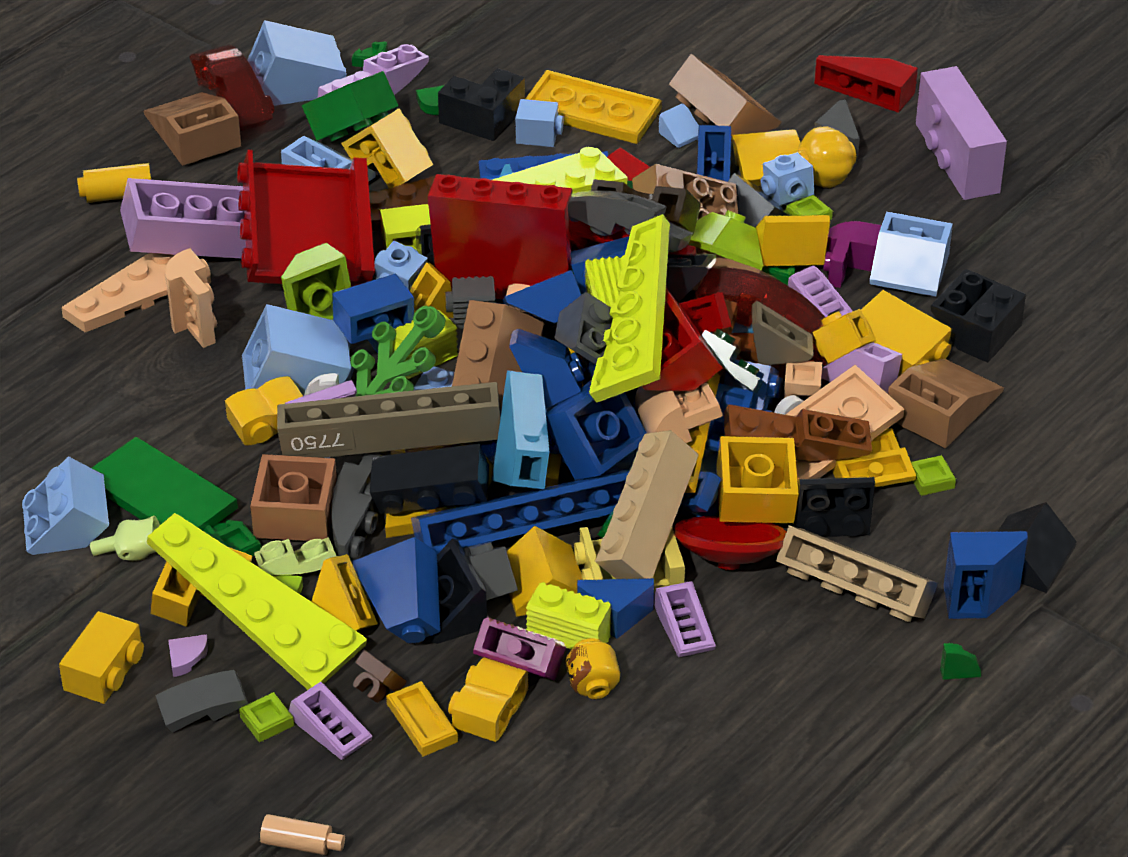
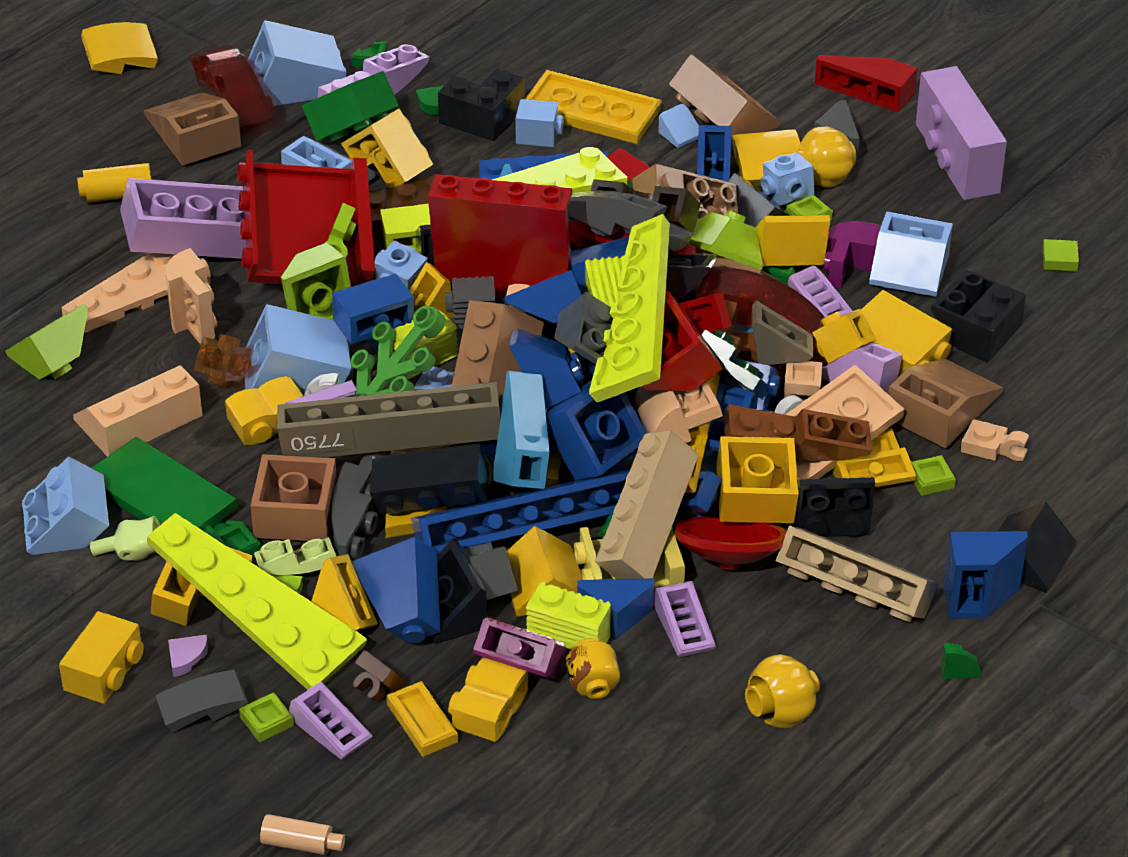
none -> lime slope [5,303,88,380]
none -> light nougat slope [73,365,203,457]
none -> yellow slope [81,22,158,74]
none -> clear orange brick [193,333,252,387]
none -> lime plate [325,203,357,258]
none -> yellow plant [745,654,820,728]
none -> light nougat plate [961,419,1029,461]
none -> lime tile [1042,239,1079,271]

